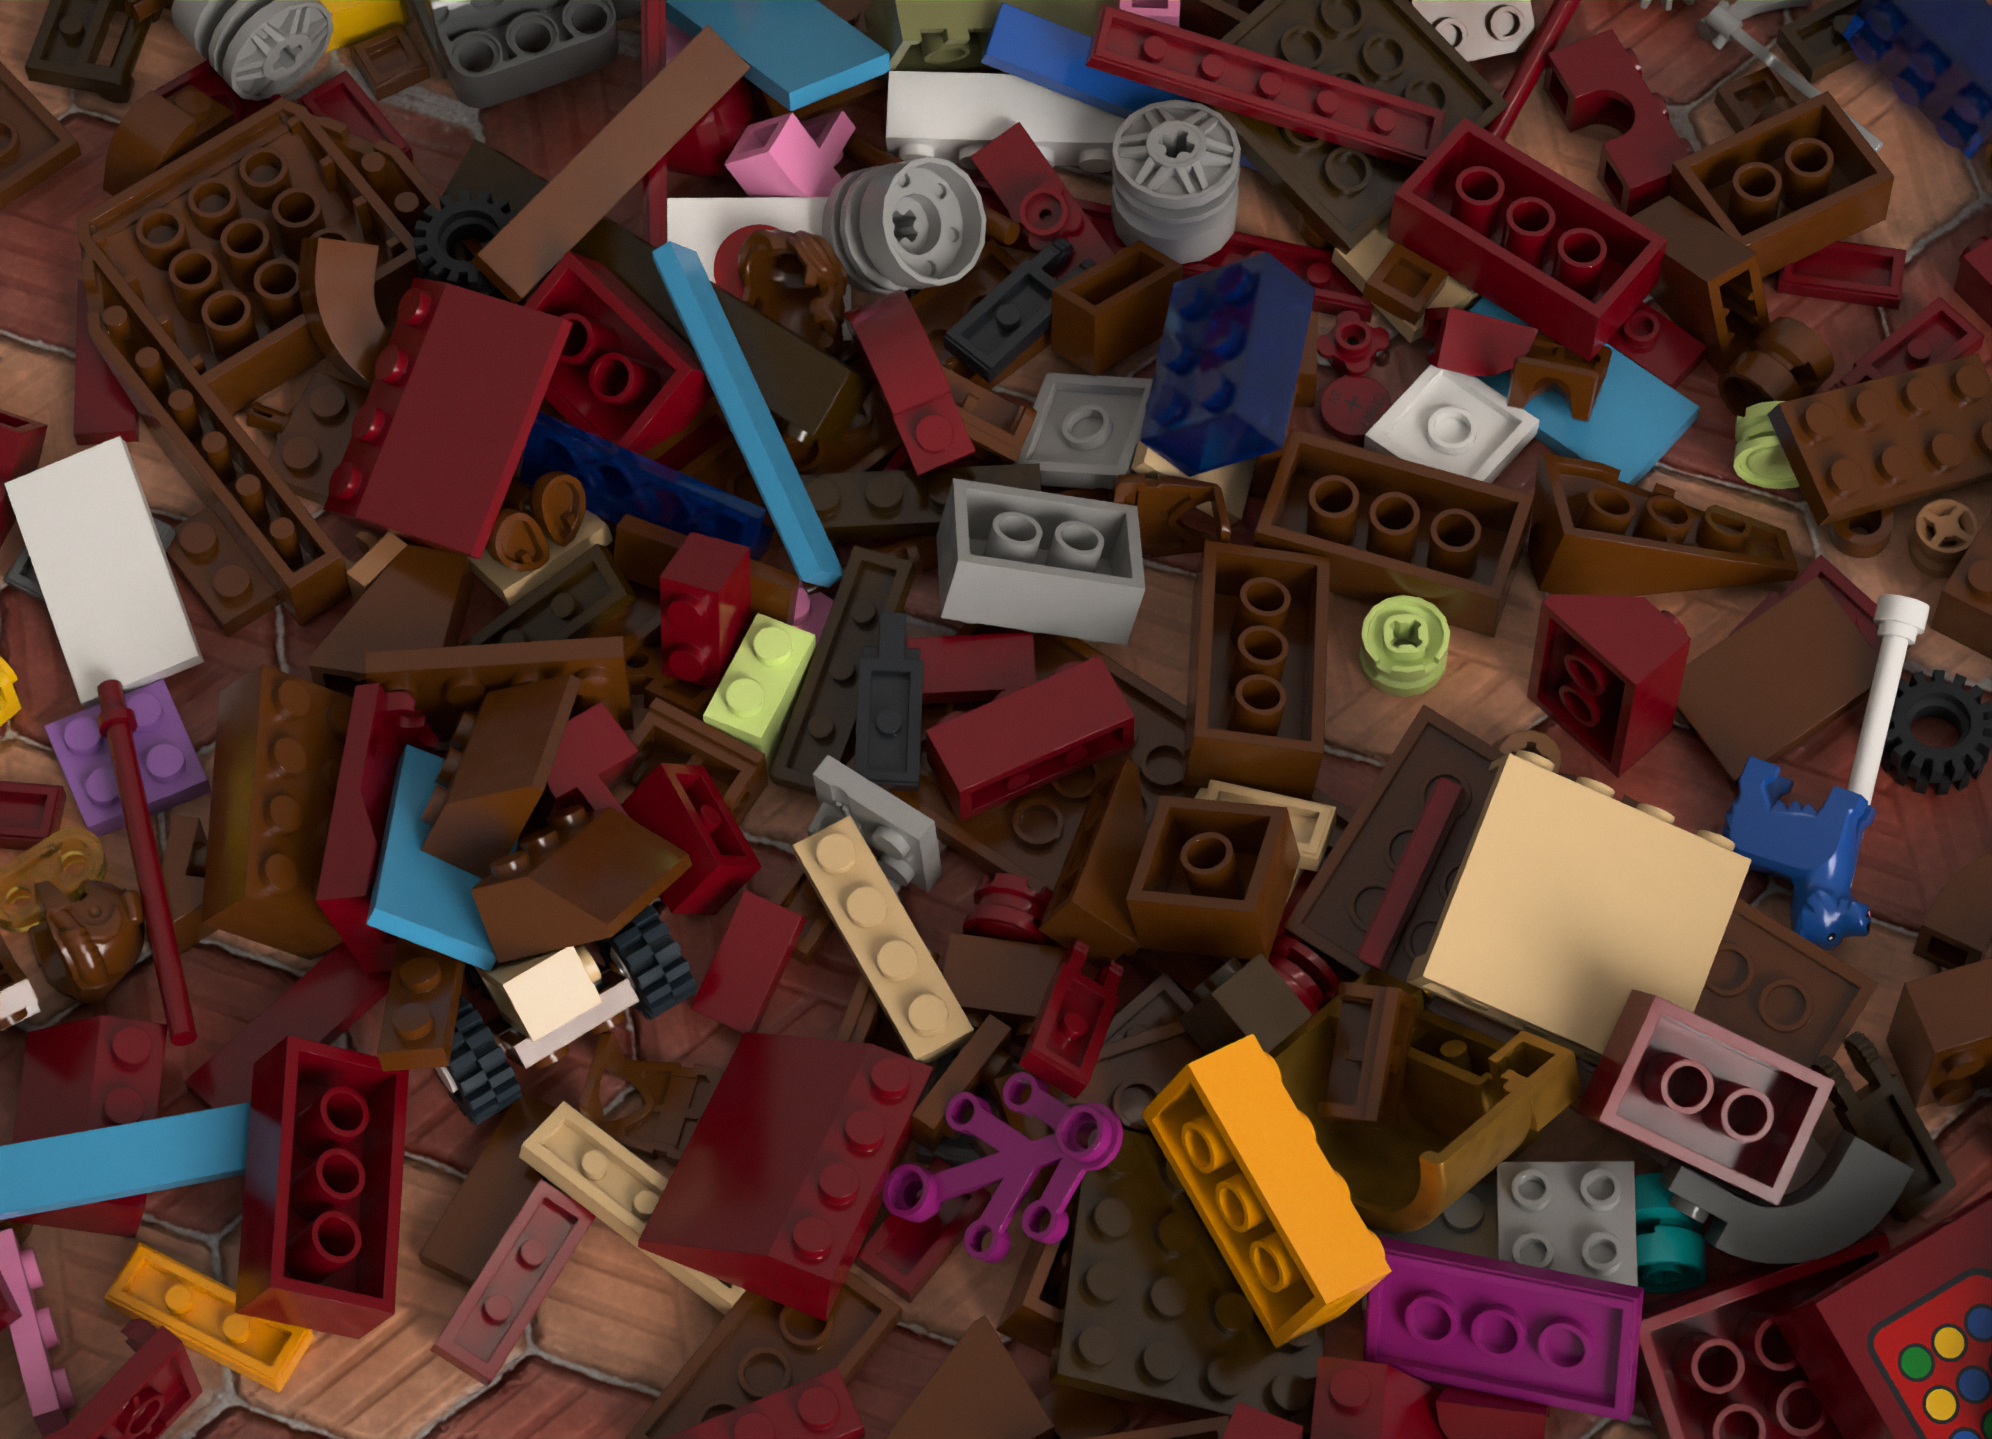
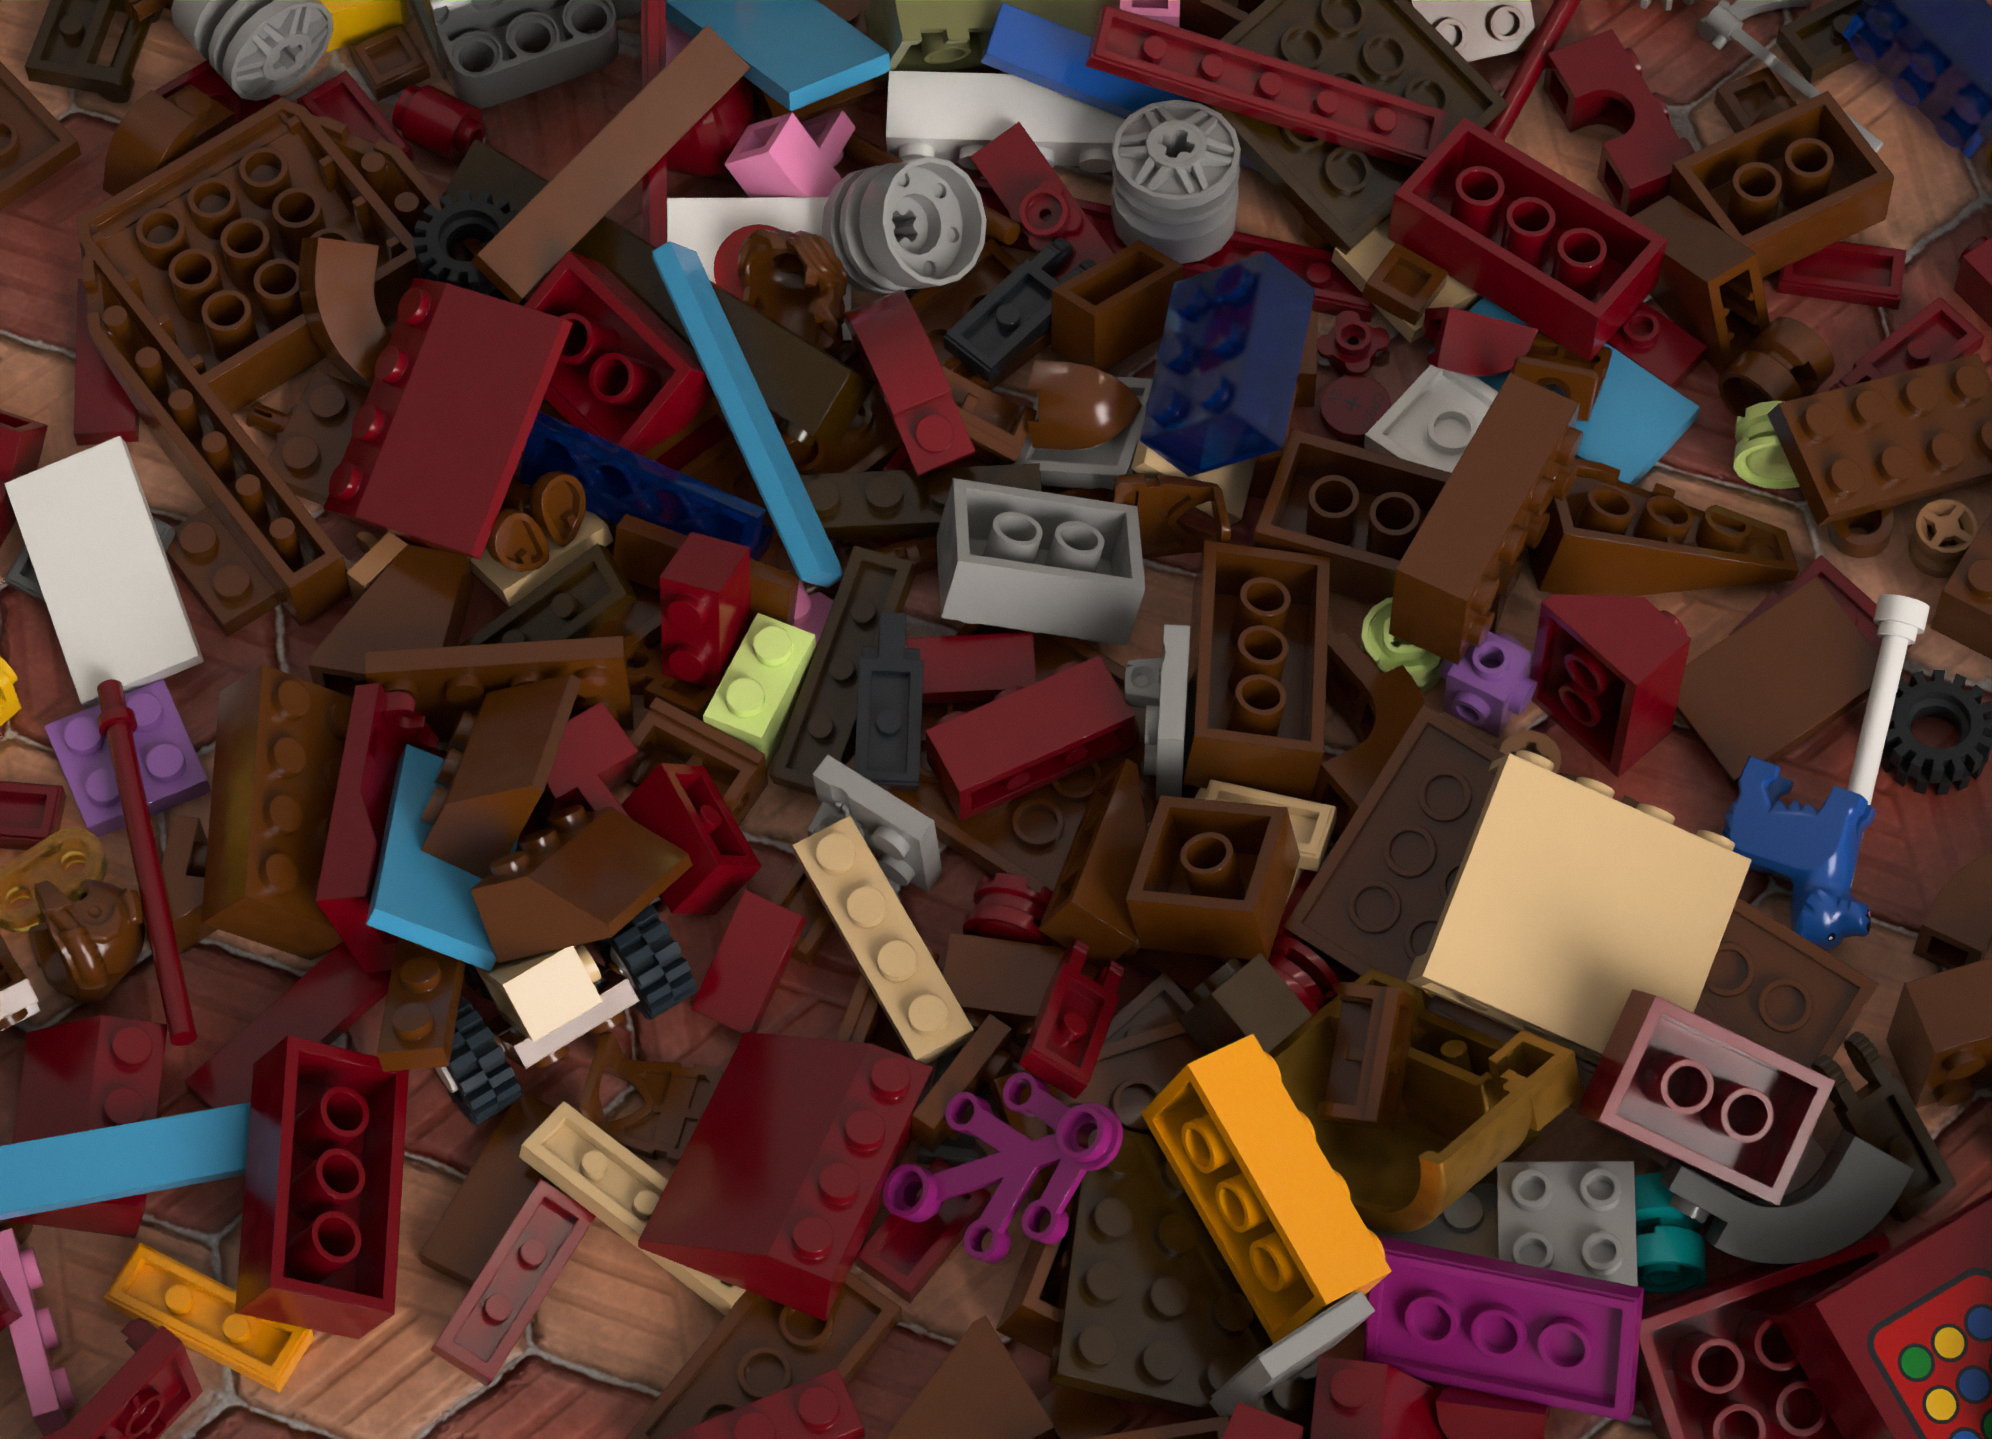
dark red tile [1356,777,1467,973] -> none
none -> dark red brick [392,84,486,163]
none -> reddish brown brick [1027,360,1143,450]
none -> light grey hinge [1124,624,1190,800]
none -> light grey tile [1209,1291,1375,1418]
none -> reddish brown arch [1311,631,1426,839]
none -> reddish brown brick [1389,373,1583,665]
none -> medium lavender brick [1440,631,1537,738]

